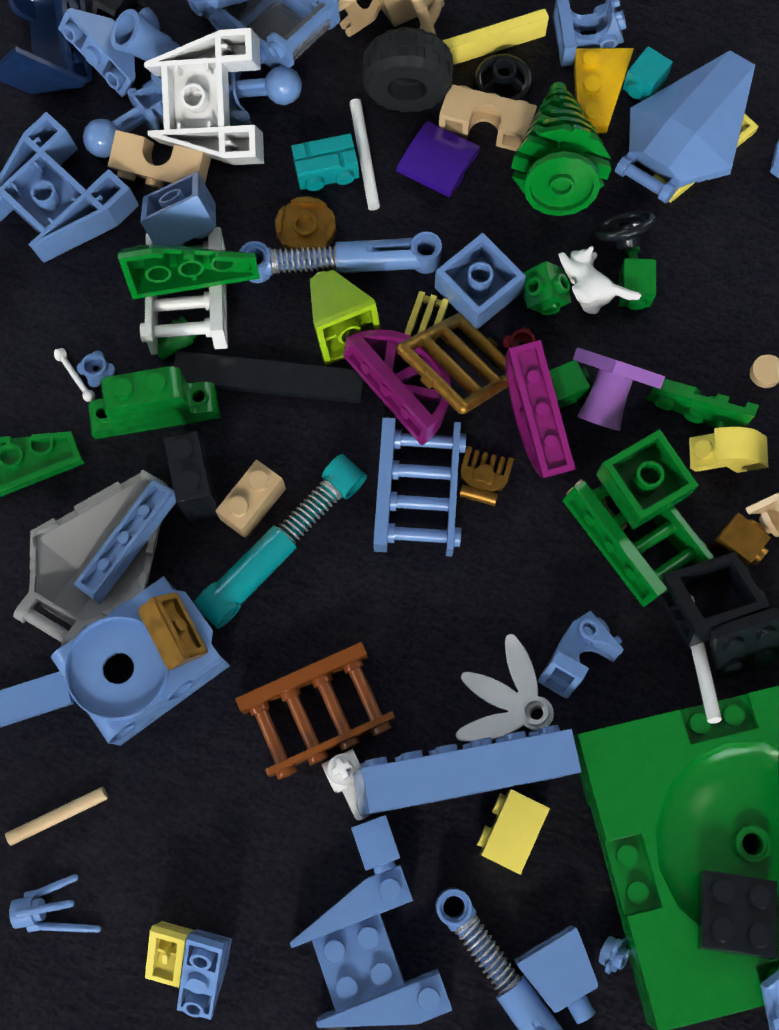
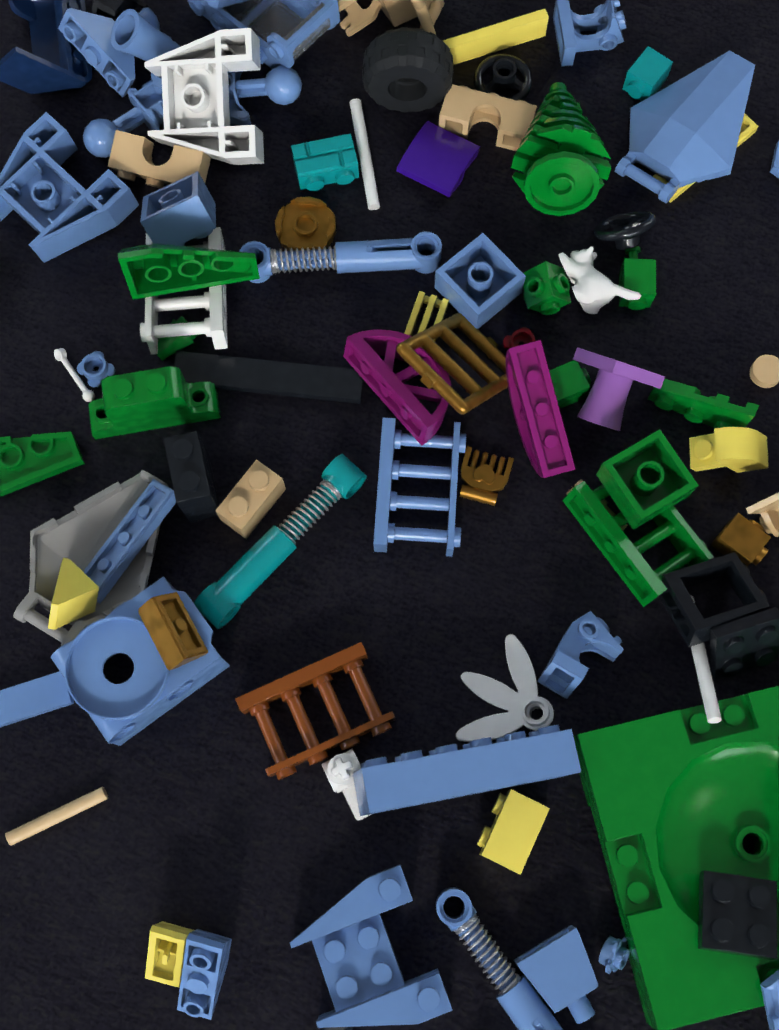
medium blue plant [9,874,101,933] -> none
lime slope [310,270,381,366] -> none
medium blue brick [351,815,400,875] -> none
yellow wing [574,48,634,133] -> none
none -> light yellow slope [48,558,99,630]

